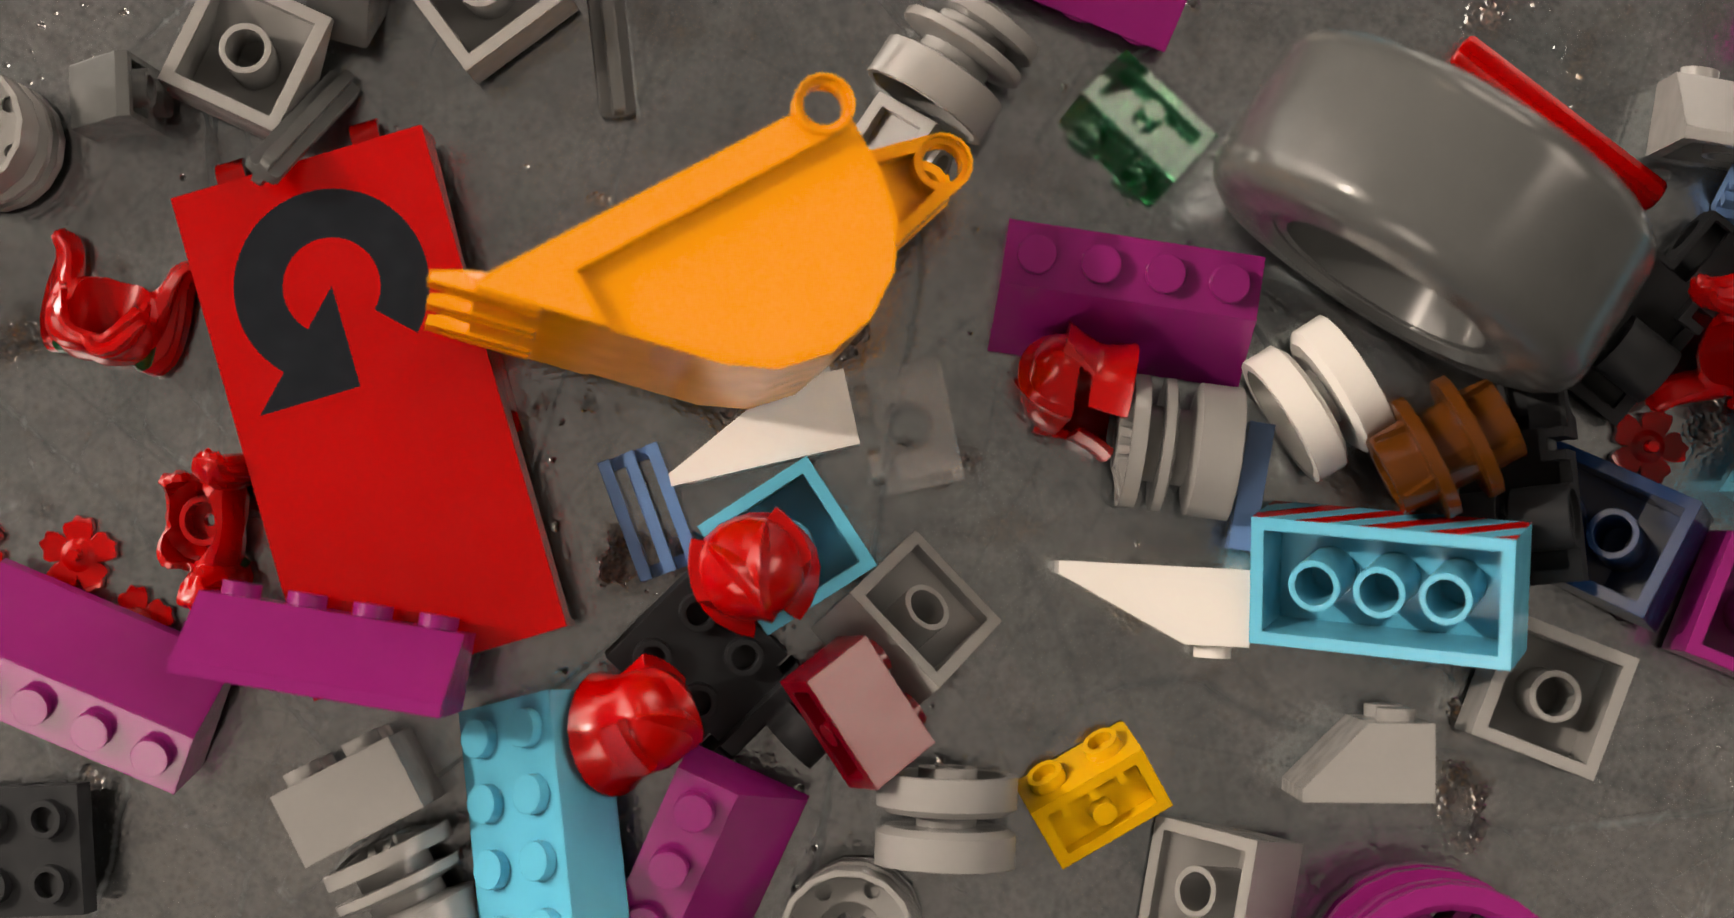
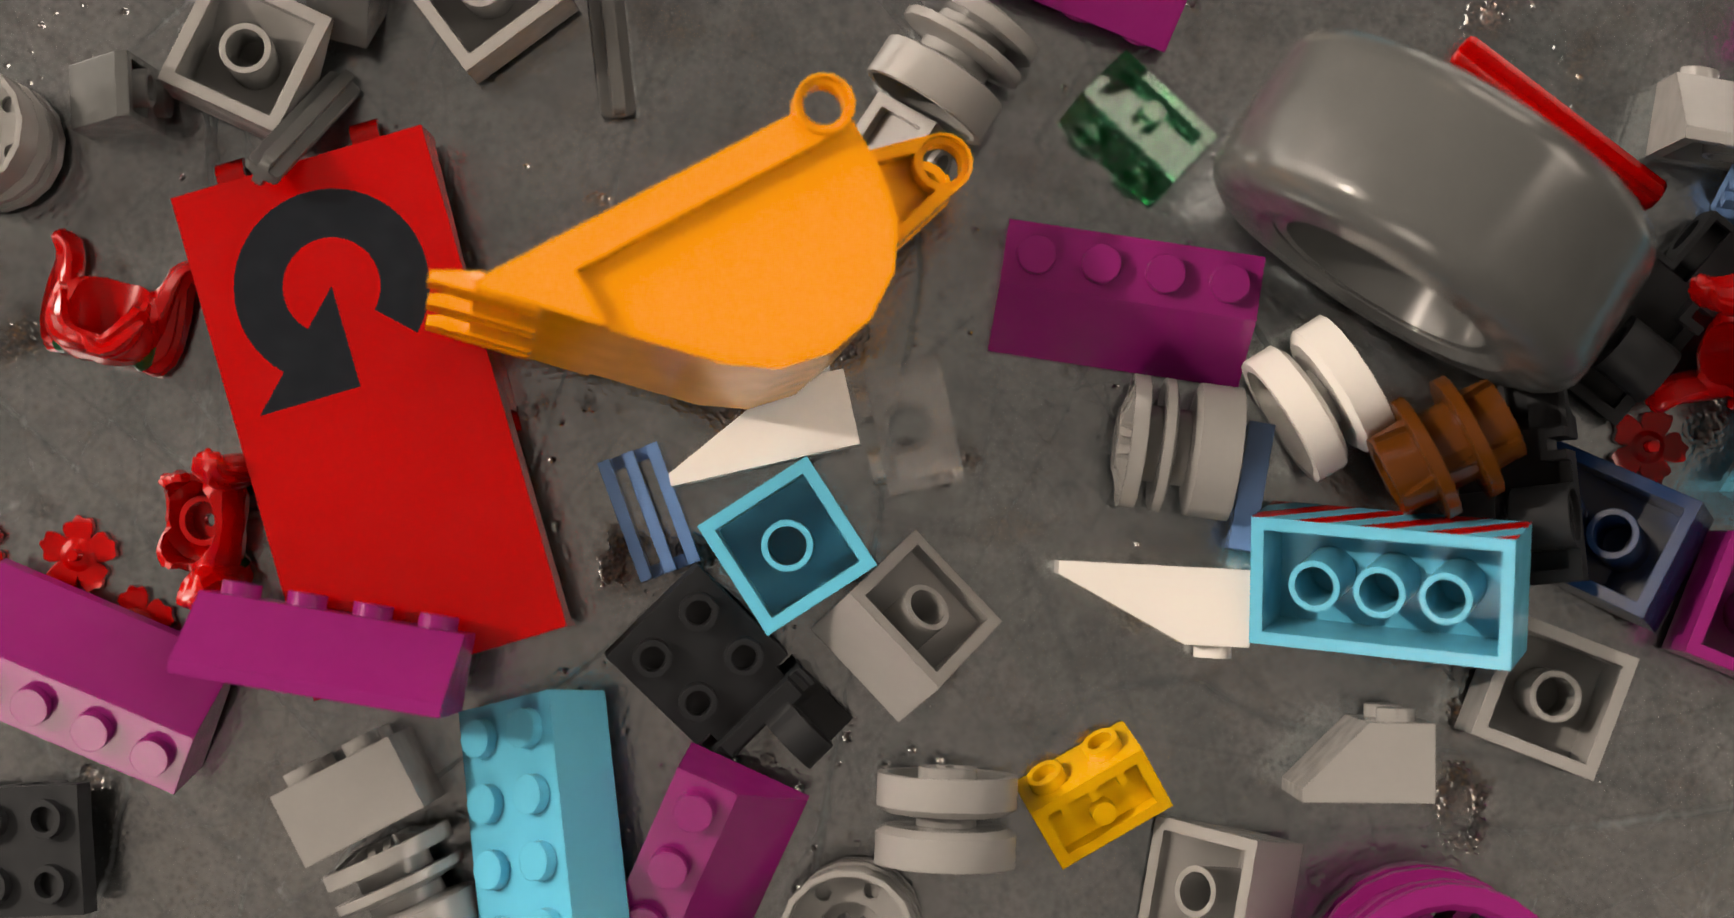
red helmet [567,653,704,797] -> none
red helmet [688,507,821,638] -> none
brick [780,635,935,790] -> none
red helmet [1013,321,1140,463] -> none

